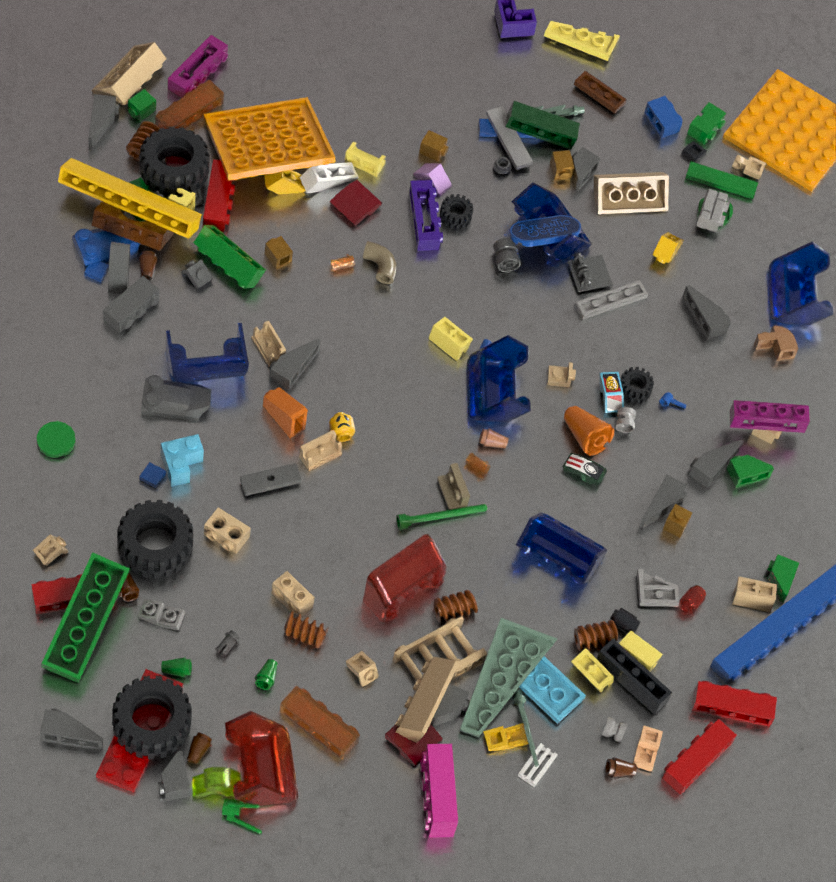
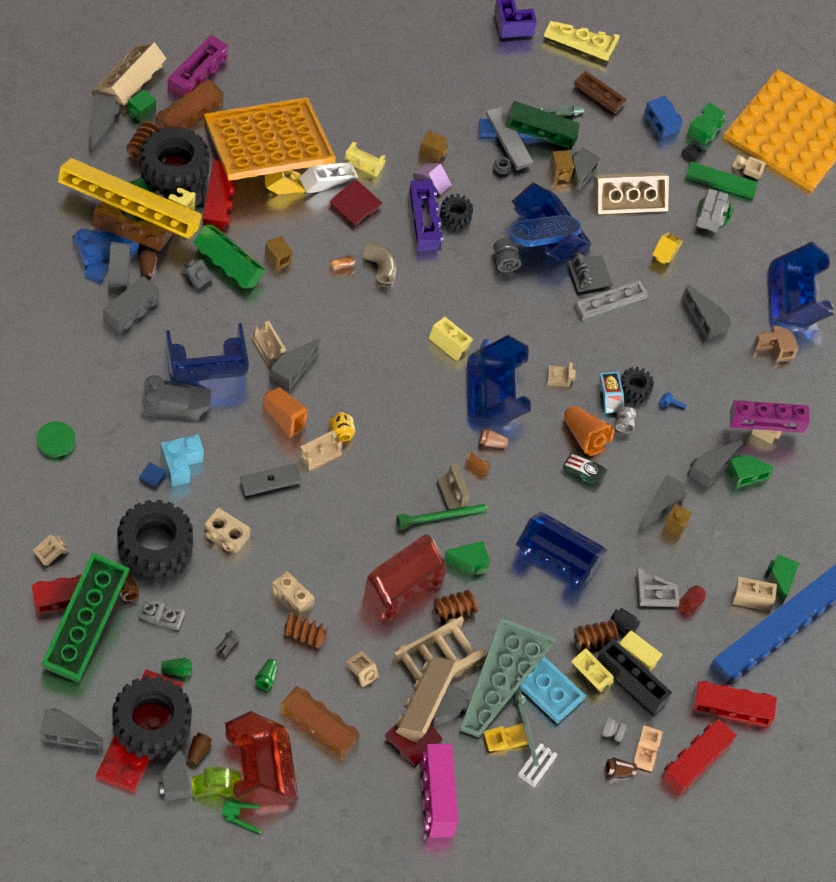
none -> green slope [444,541,491,575]

